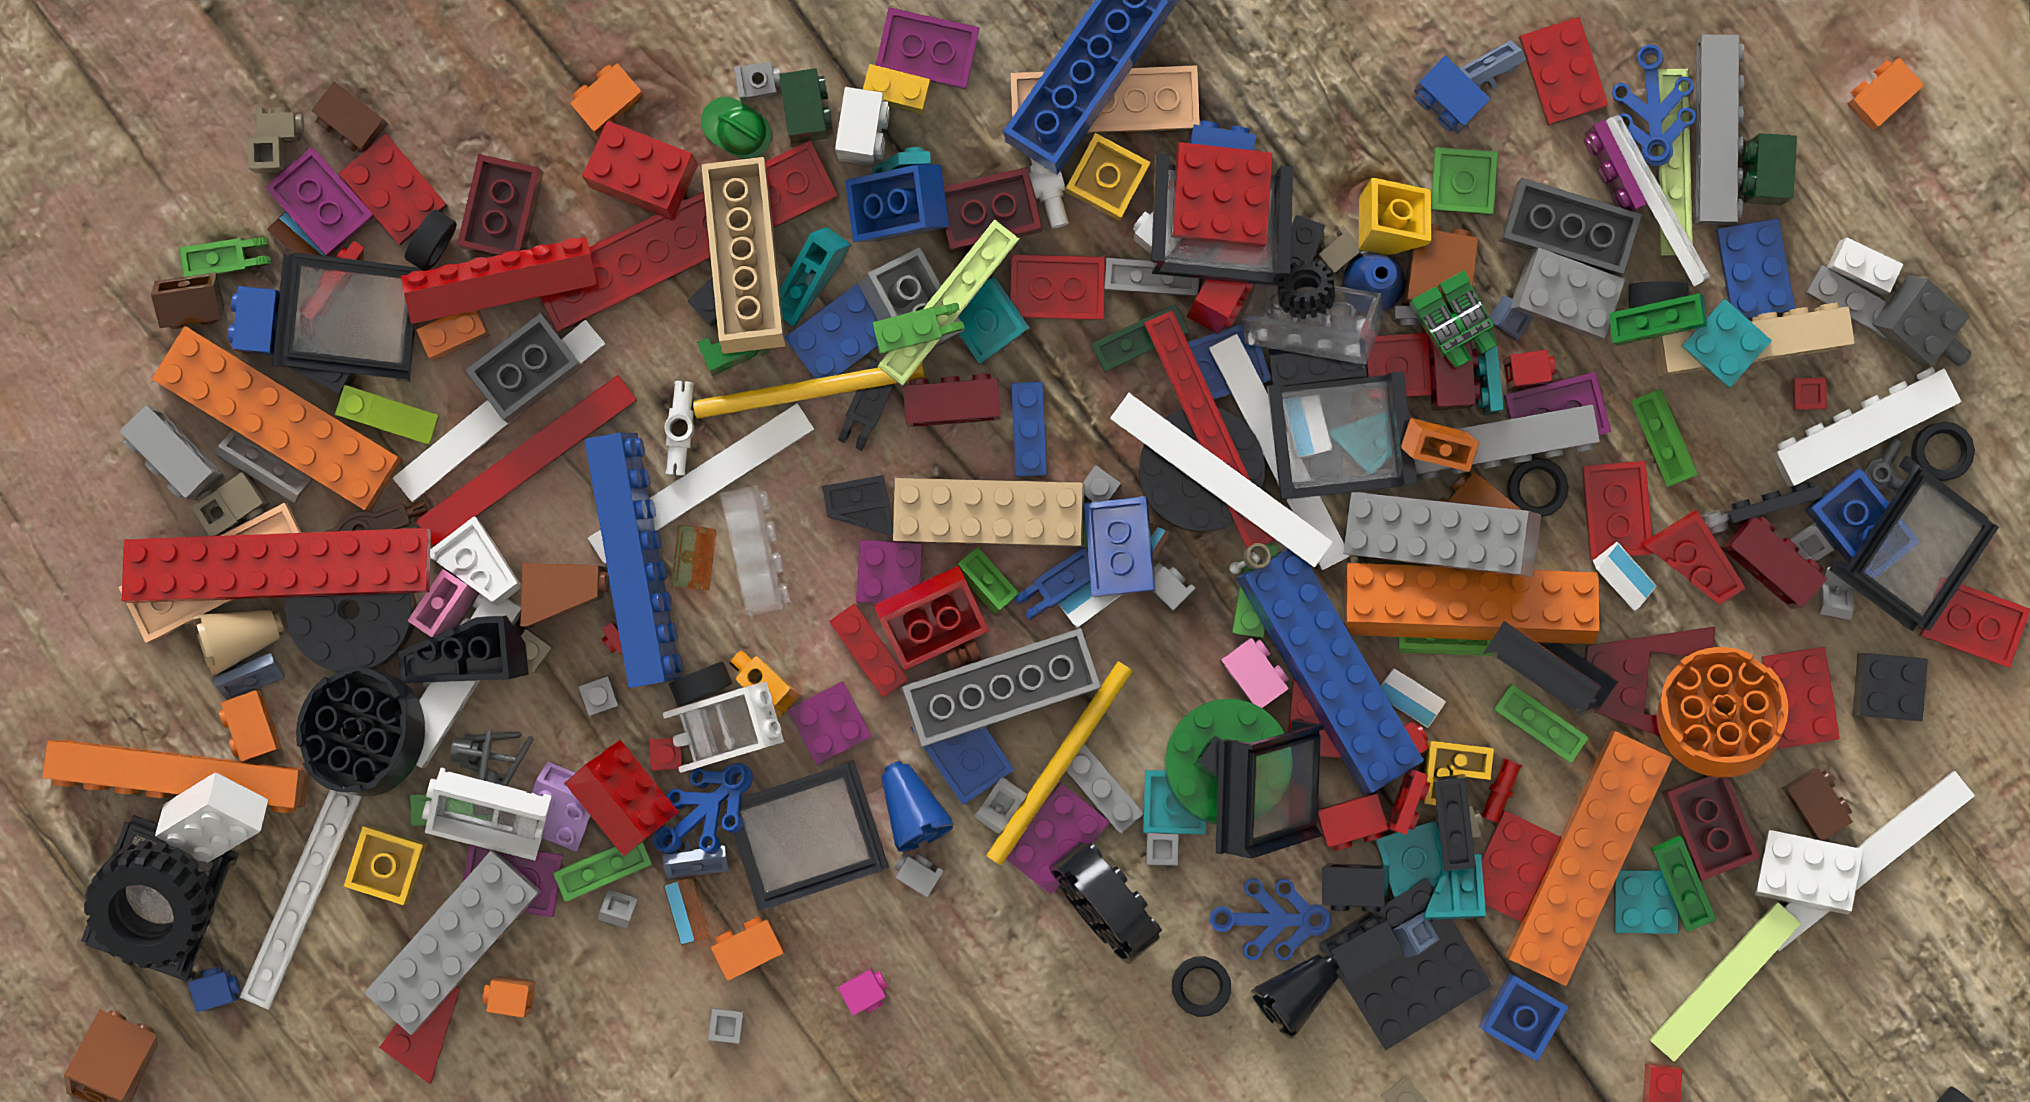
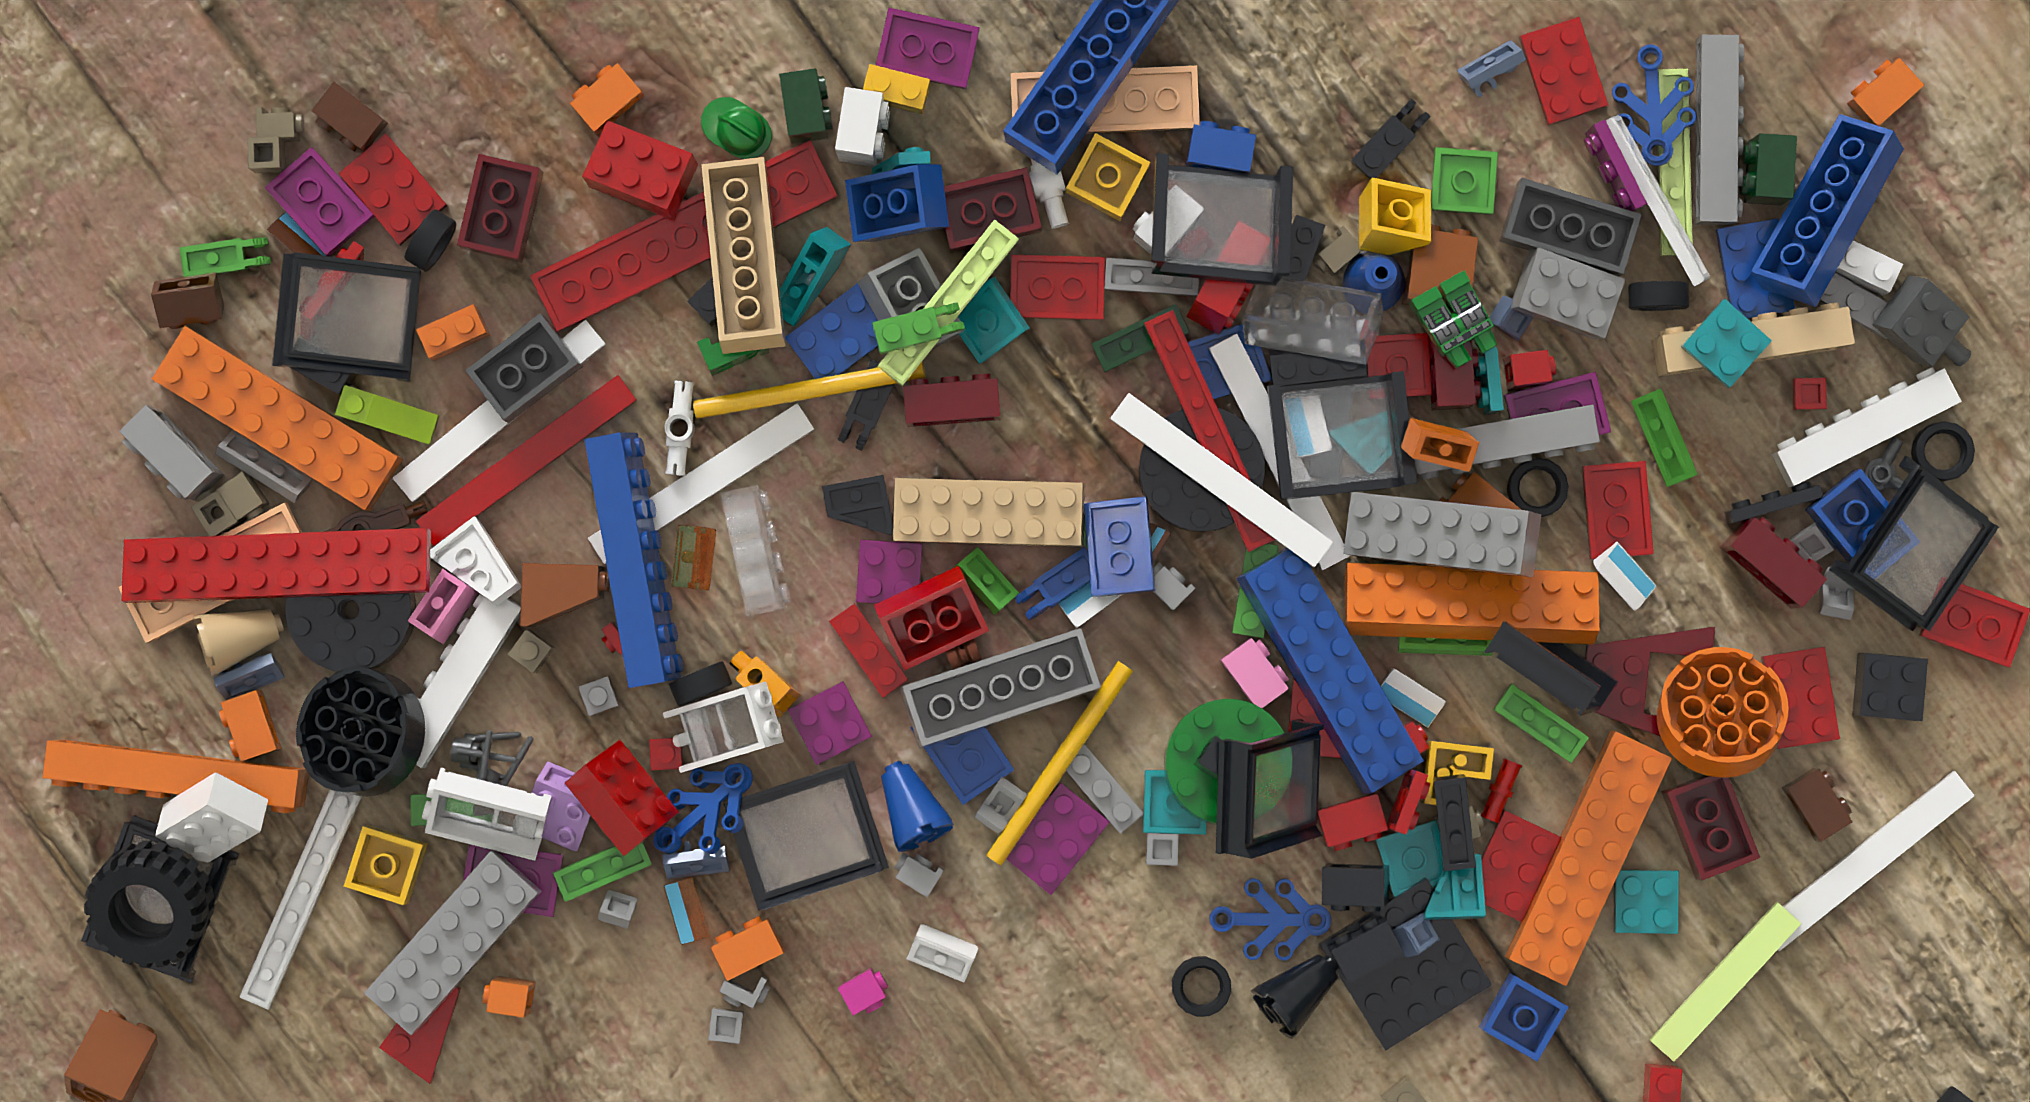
blue brick [188,966,241,1013] -> none
blue brick [228,286,279,357] -> none
black wedge [398,616,529,683] -> none
red brick [401,237,597,324] -> none
light grey brick [734,61,781,102] -> none
blue plate [1012,382,1047,477] -> none
black brick [1049,841,1162,964] -> none
light grey plate [1083,465,1121,502] -> none
red plate [1171,142,1272,247] -> none
dark tan hinge [1230,543,1271,574] -> none
black tyre [1277,260,1335,319] -> none
light grey plate [1392,306,1419,327] -> none
blue brick [1413,55,1490,134] -> none
green plate [1609,293,1707,346] -> none
red wing [1643,510,1746,605] -> none
green plate [1651,835,1716,932] -> none
light grey plate [1702,510,1729,534] -> none
white brick [1755,830,1863,915] -> none
none -> light grey bracket [719,976,771,1008]
none -> white slope [907,924,978,982]
none -> black hinge [1350,98,1431,180]
none -> blue brick [1751,114,1904,307]

